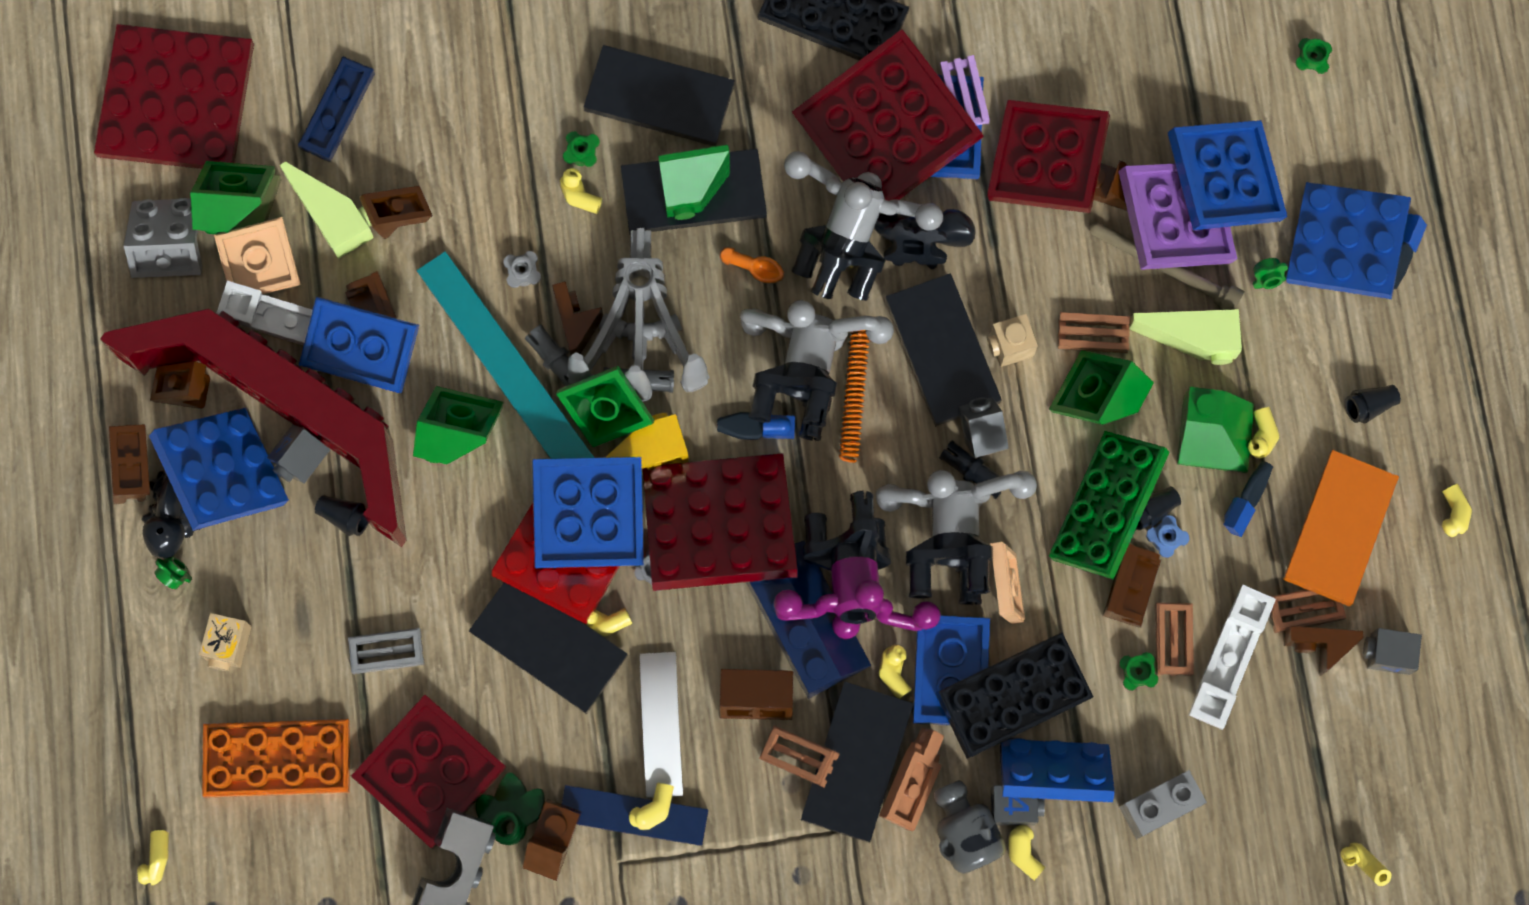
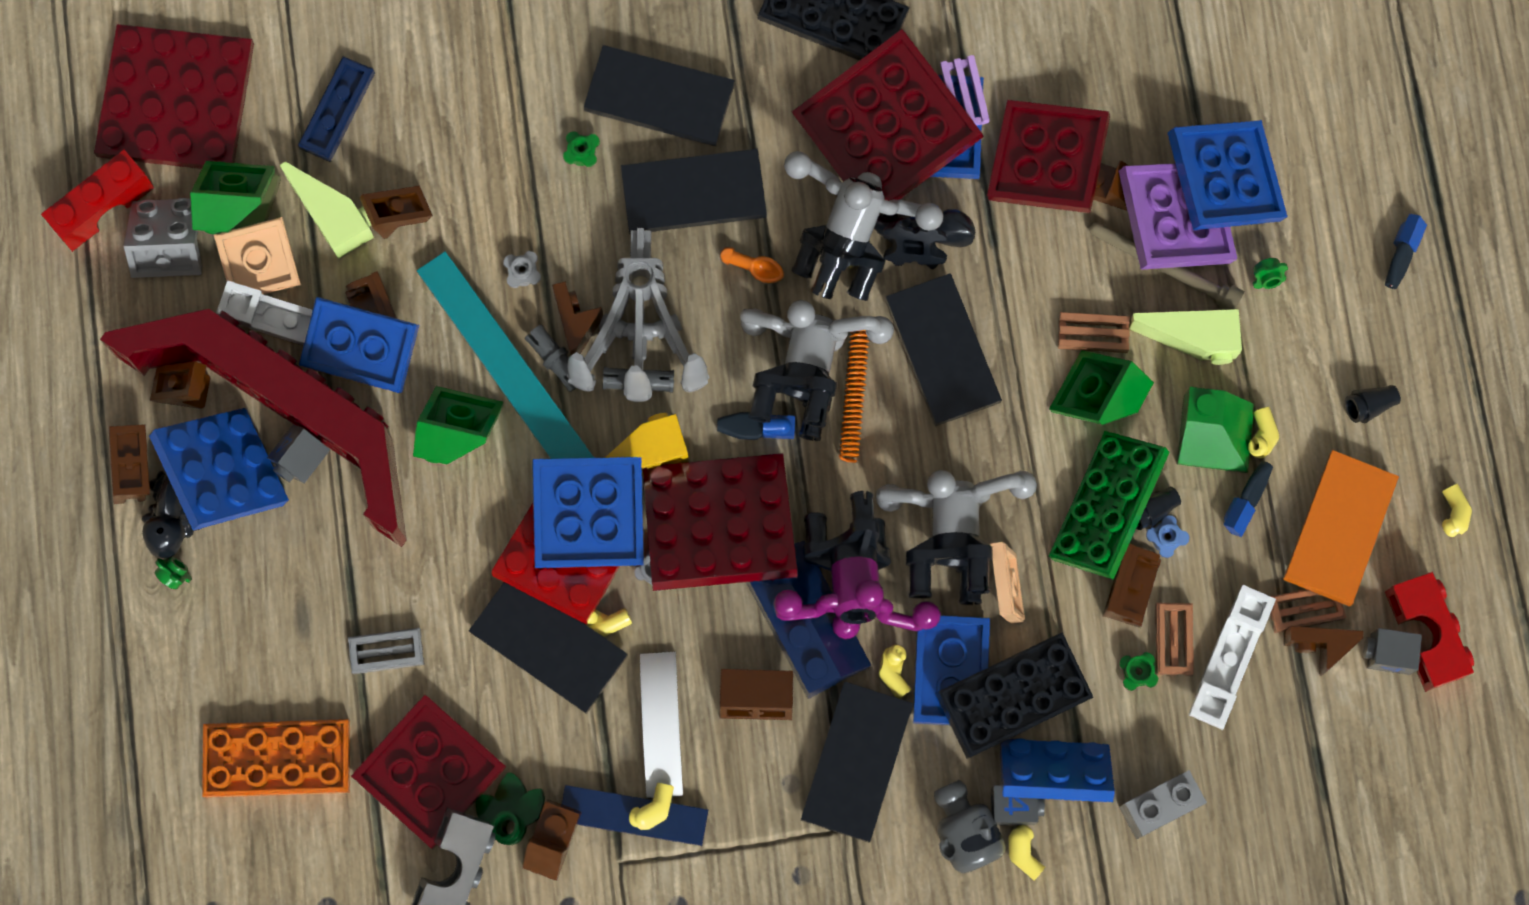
light yellow arm [137,830,169,886] -> none
tan brick [199,613,252,671] -> none
black cone [315,495,369,536] -> none
green slope [556,366,654,447] -> none
light yellow arm [560,168,602,214] -> none
slope [658,145,730,220] -> none
nougat tile [759,726,839,788] -> none
nougat hinge [879,728,944,832] -> none
black pin [939,440,1002,499] -> none
dark grey brick [959,397,1009,458] -> none
tan brick [987,314,1038,367] -> none
blue plate [1286,182,1411,299] -> none
green plate [1295,38,1332,74] -> none
light yellow arm [1340,843,1391,886] -> none
none -> red arch [41,150,154,252]
none -> red arch [1385,572,1474,692]

